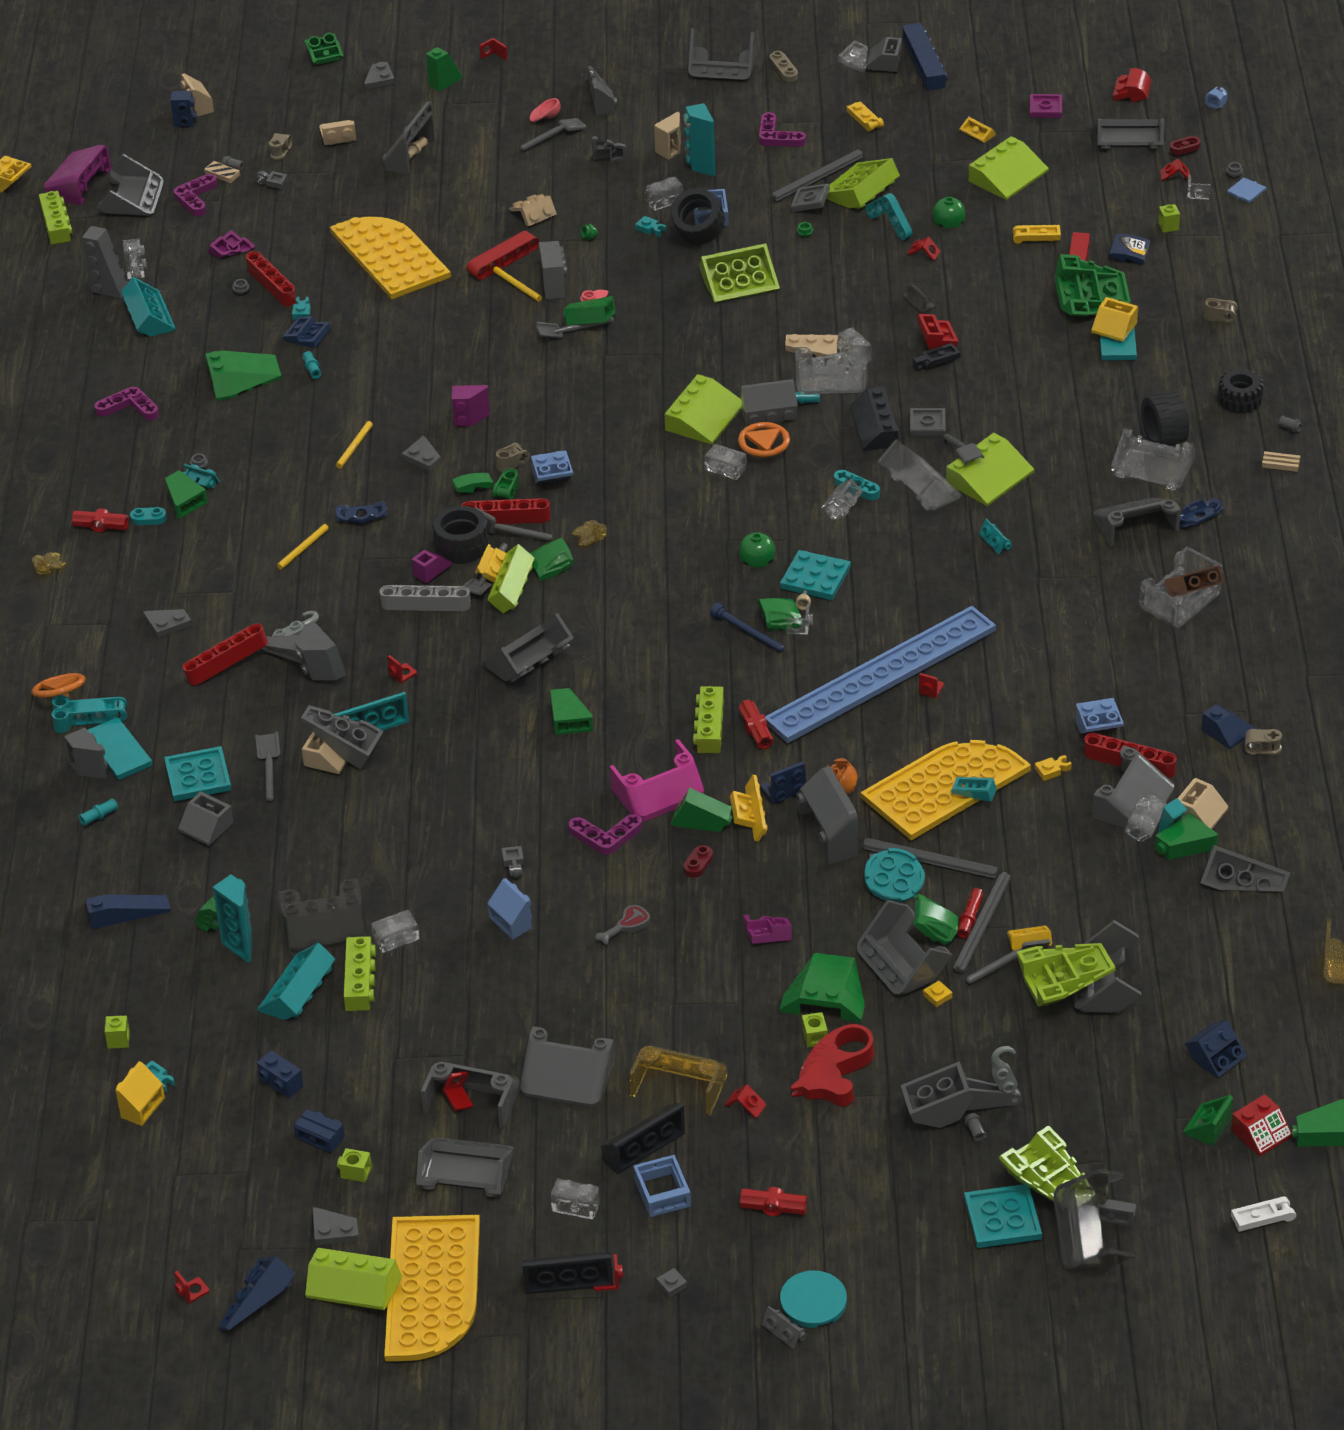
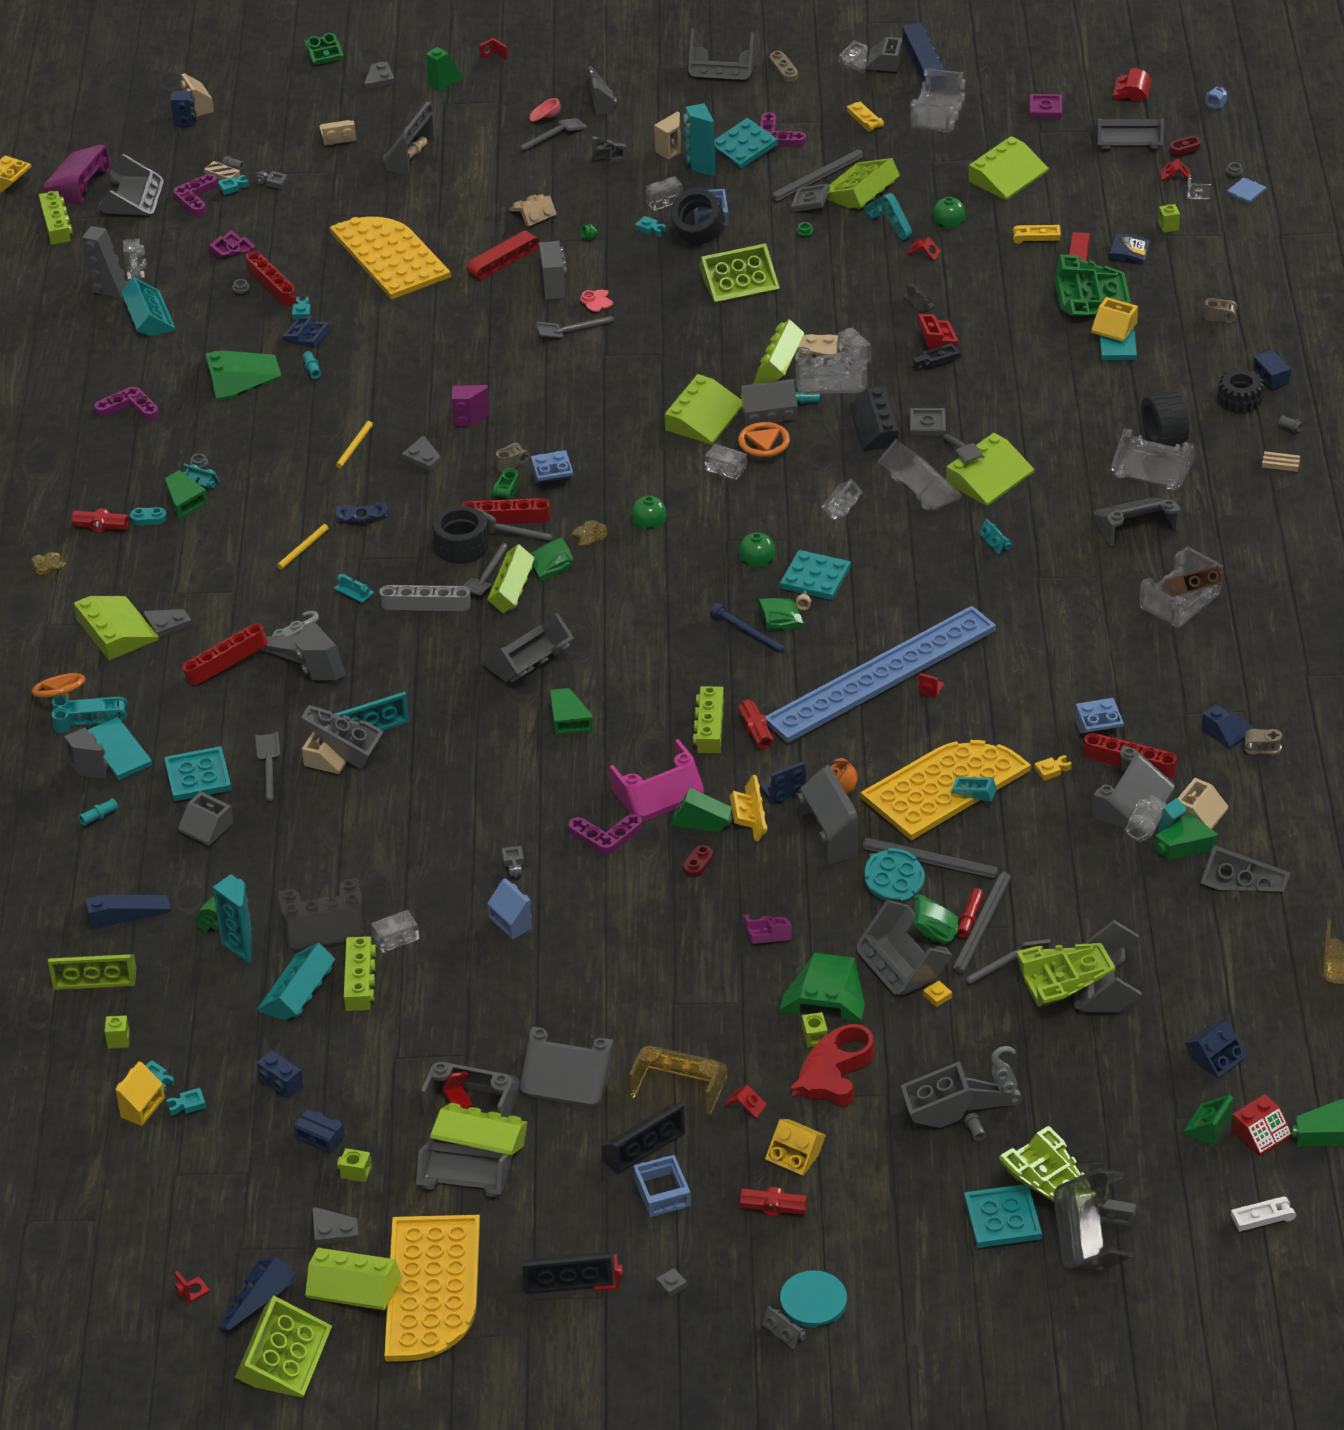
dark tan piece [269,133,293,160] -> none
red bracket [387,655,417,684] -> none
magenta slope [411,550,452,583] -> none
green slope [452,473,493,493] -> none
yellow plate [475,544,506,582] -> none
yellow bar [493,267,542,302] -> none
clear brick [551,1178,600,1219] -> none
green slope [563,296,616,325] -> none
dark grey piece [595,905,650,946] -> none
clear bracket [786,604,813,634] -> none
teal beam [834,470,880,500] -> none
yellow slope [959,117,996,143] -> none
yellow slope [1007,926,1052,951] -> none
dark blue piece [1180,498,1224,527] -> none
none -> lime slope [48,954,137,990]
none -> lime slope [74,596,159,660]
none -> teal plate [166,1088,206,1115]
none -> teal plate [218,175,249,195]
none -> lime slope [235,1295,332,1398]
none -> teal hinge [334,574,374,603]
none -> lime slope [430,1103,527,1155]
none -> green cylinder [631,496,667,530]
none -> teal plate [714,118,778,169]
none -> lime slope [753,319,804,384]
none -> yellow slope [765,1119,826,1175]
none -> clear windscreen [911,68,966,132]
none -> dark blue brick [1253,350,1291,389]

